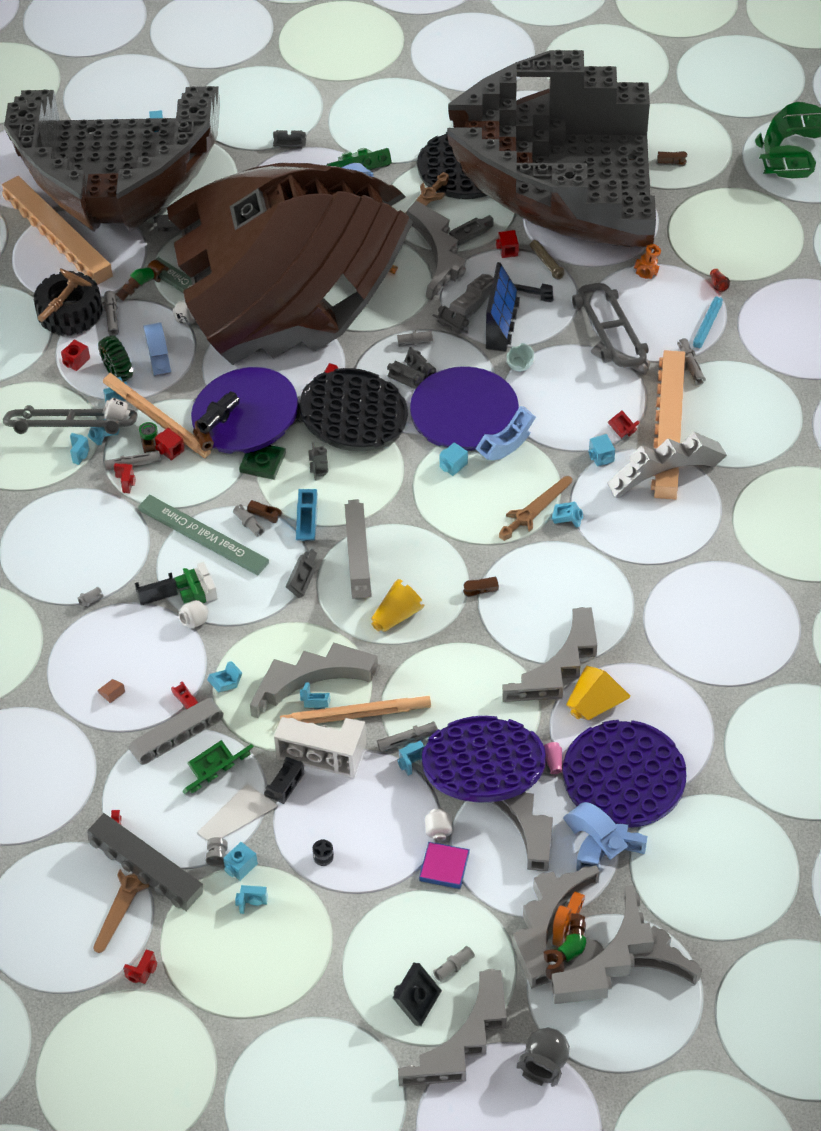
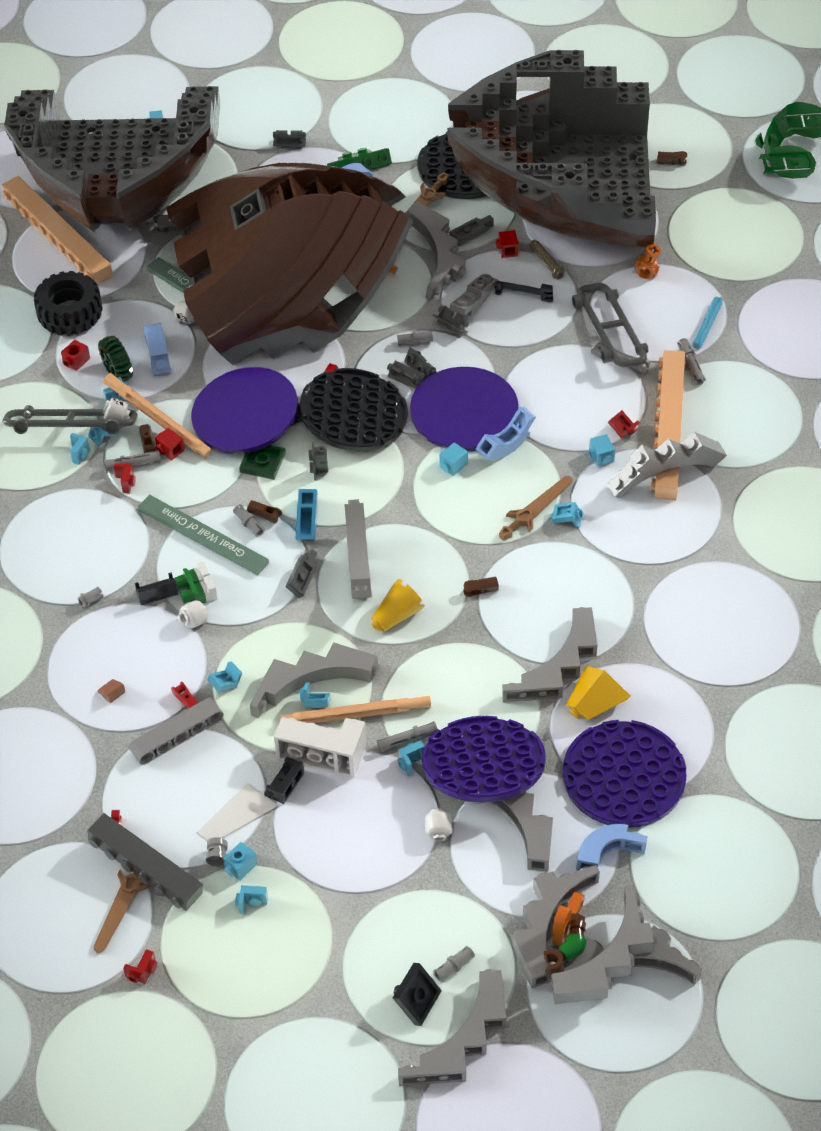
medium nougat dish [38,268,92,322] -> none
light grey pin [104,290,119,336] -> none
reddish brown piece [116,259,169,301] -> none
tile [139,422,158,440] -> none
green bracket [182,740,254,794] -> none
reddish brown bar [193,421,214,451] -> none
black piece [196,391,240,434] -> none
black wheel [312,839,334,866] -> none
dark pink tile [419,842,470,889] -> none
slope [486,262,520,352] -> none
light aqua hair [506,343,534,371] -> none
dark grey tile [516,1027,570,1087] -> none
bright pink cone [544,742,563,774] -> none
light blue arch [563,802,628,860] -> none
clear red cone [710,269,730,292] -> none

